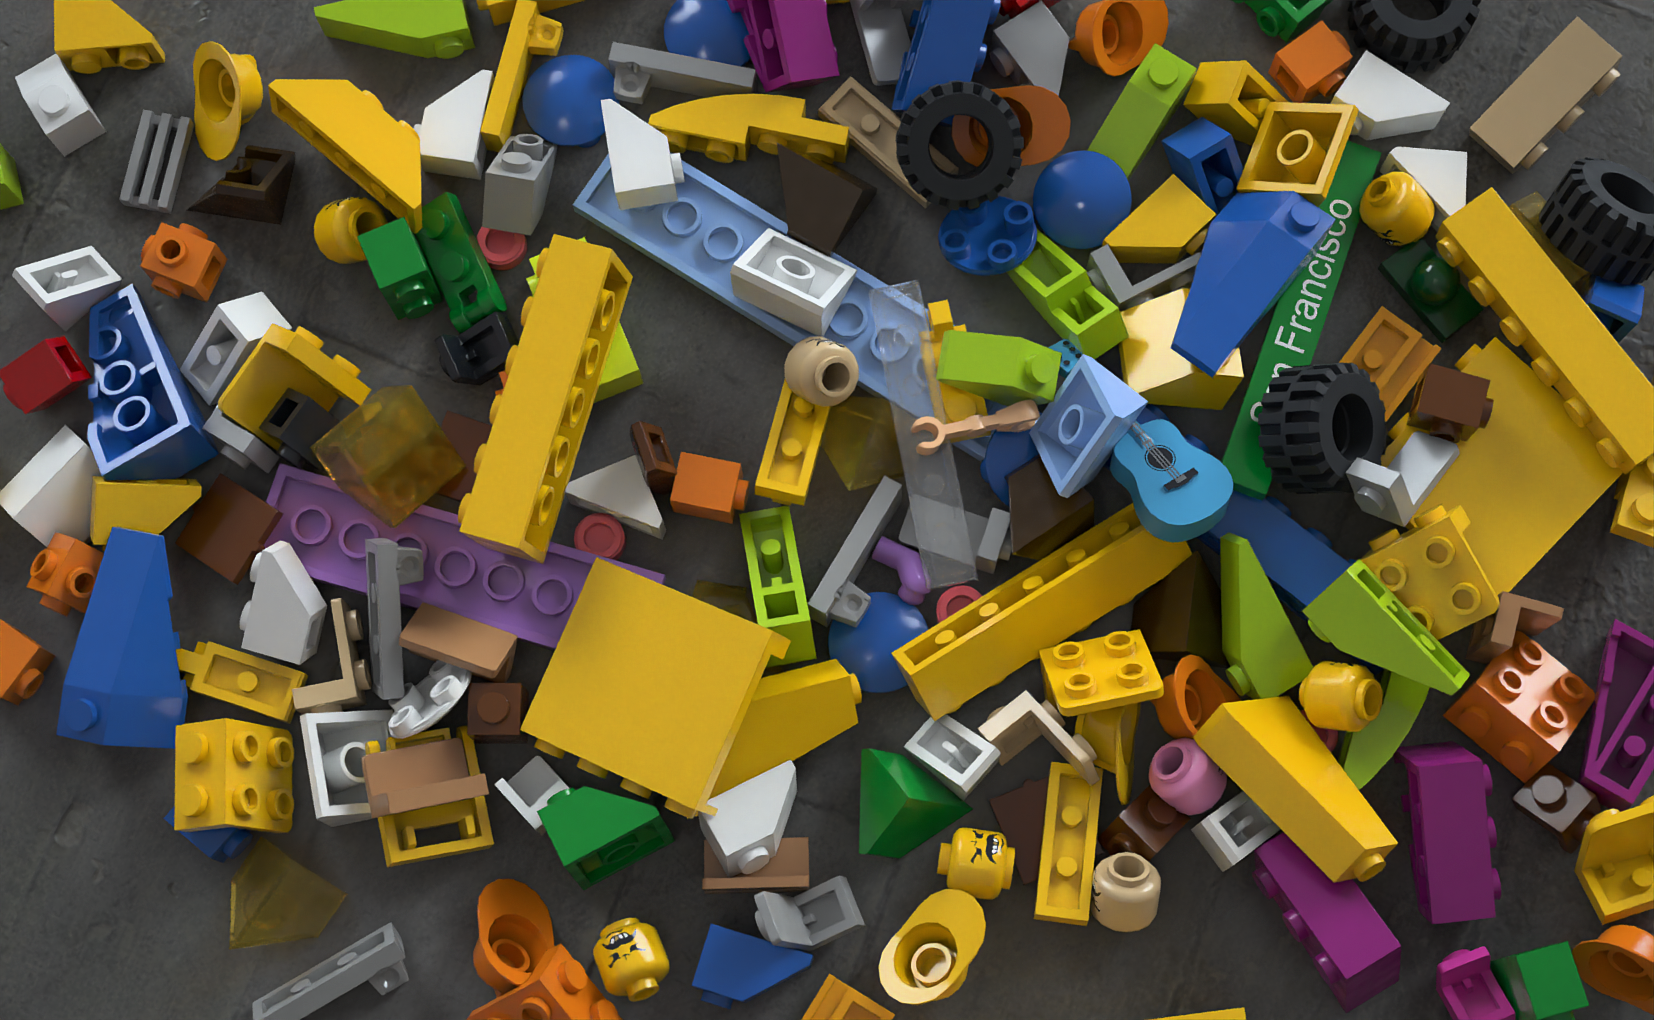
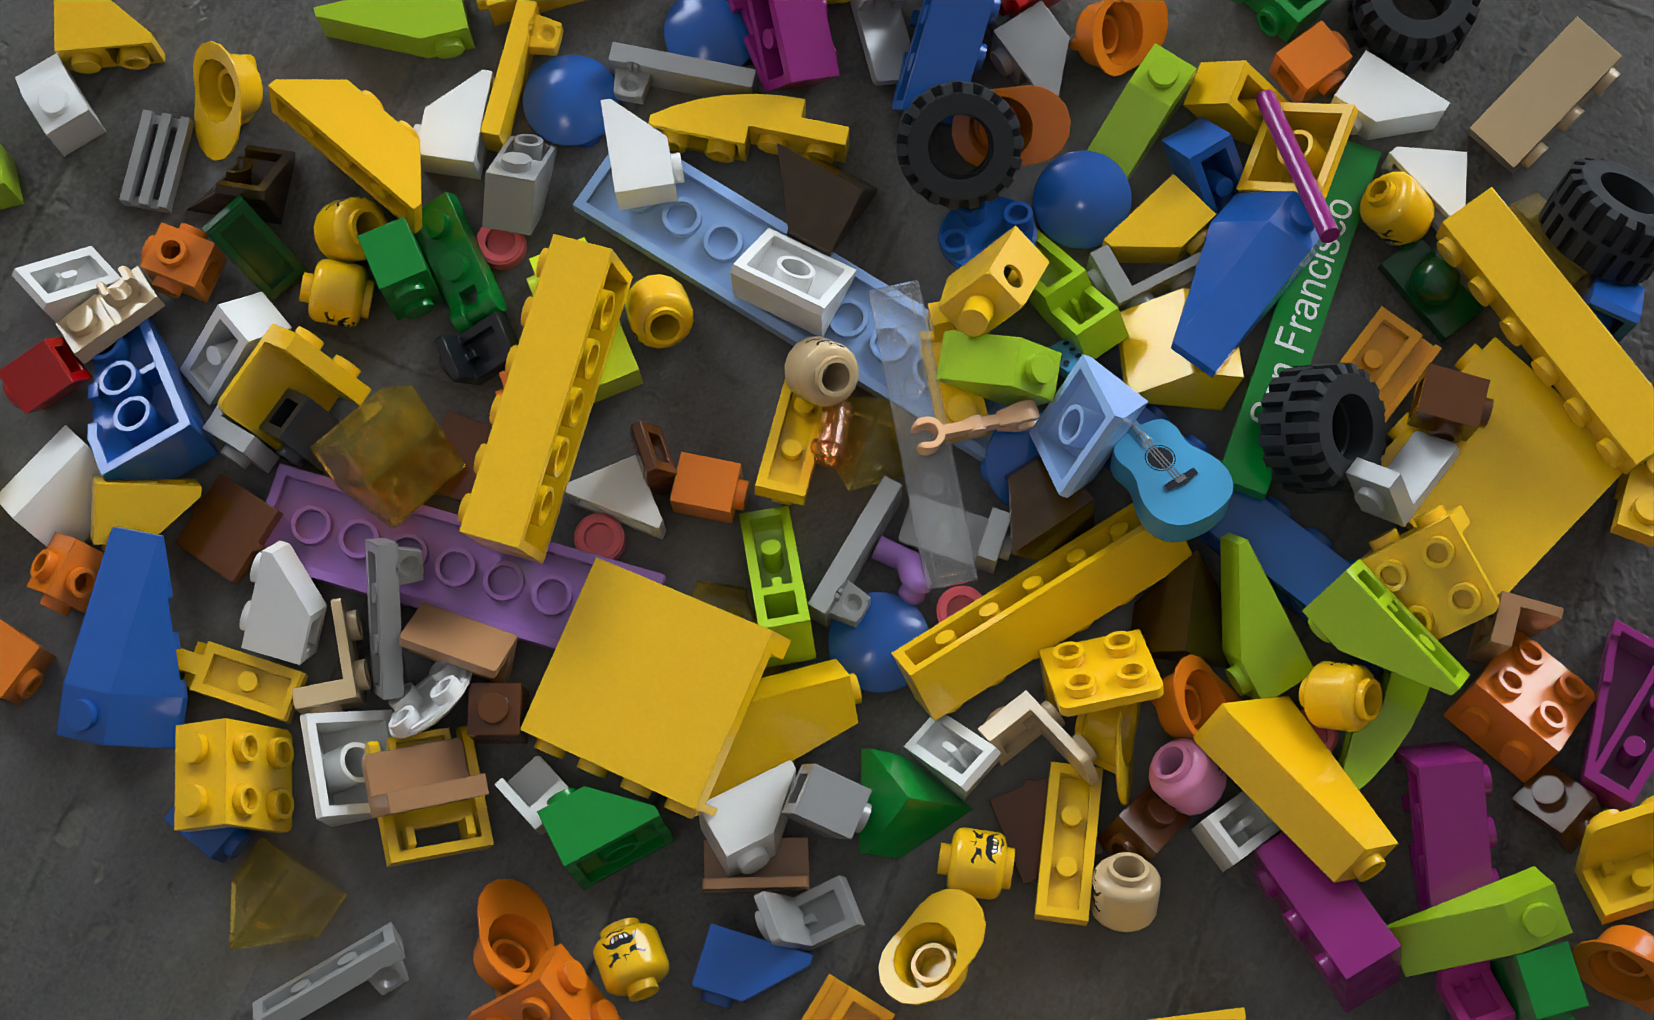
tan tile [818,76,959,209] -> none
none -> tan plate [55,265,166,364]
none -> dark green tile [202,195,308,302]
none -> yellow head [299,259,375,328]
none -> yellow head [625,274,694,349]
none -> light grey slope [781,764,872,840]
none -> clear orange pin [810,401,855,468]
none -> yellow torso [938,226,1050,337]
none -> magenta bar [1255,90,1340,243]
none -> lime slope [1387,866,1573,977]

